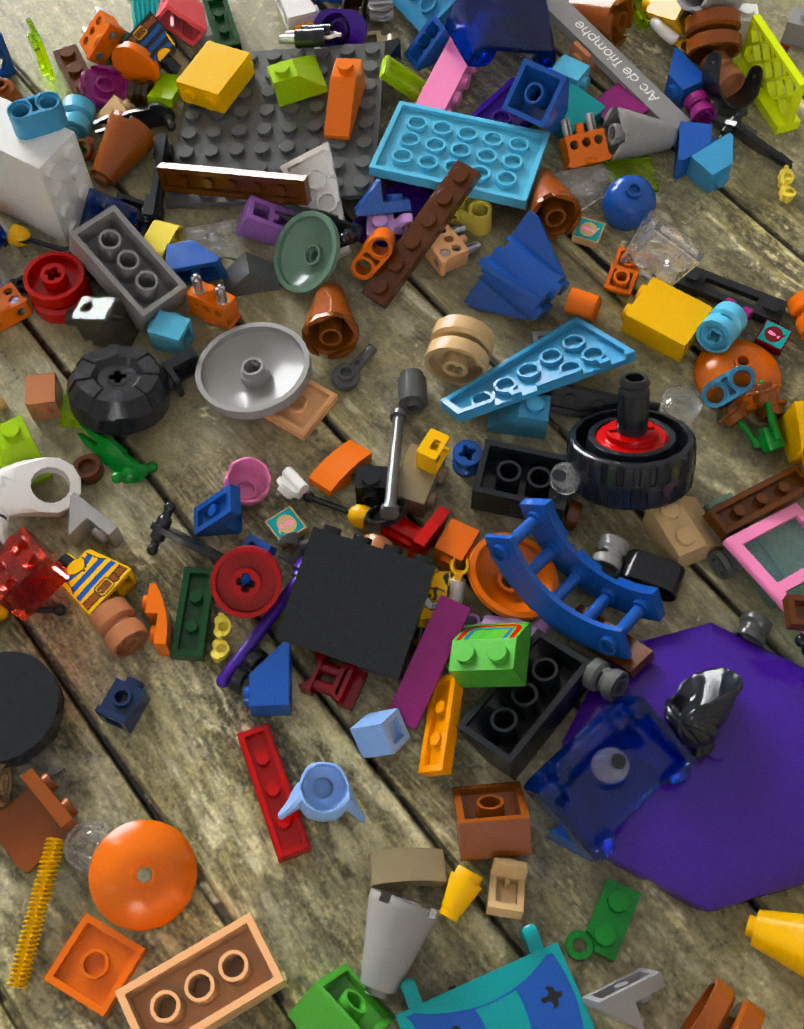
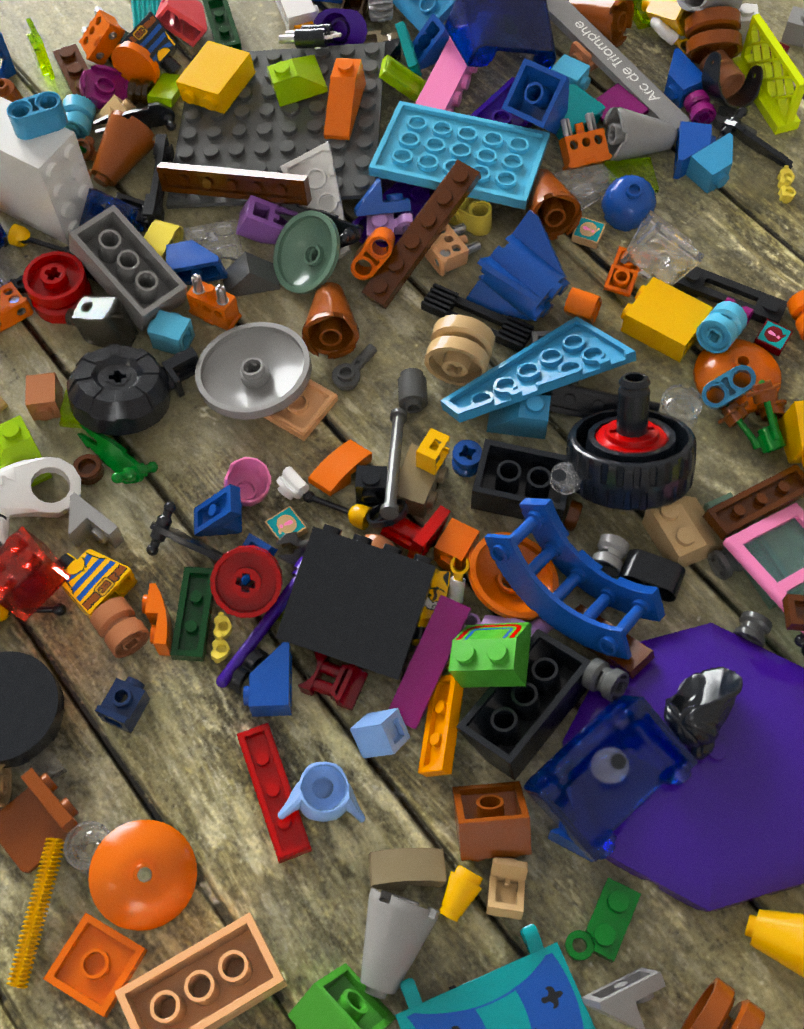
none -> teal tile [395,21,422,77]
none -> black container [421,283,534,352]

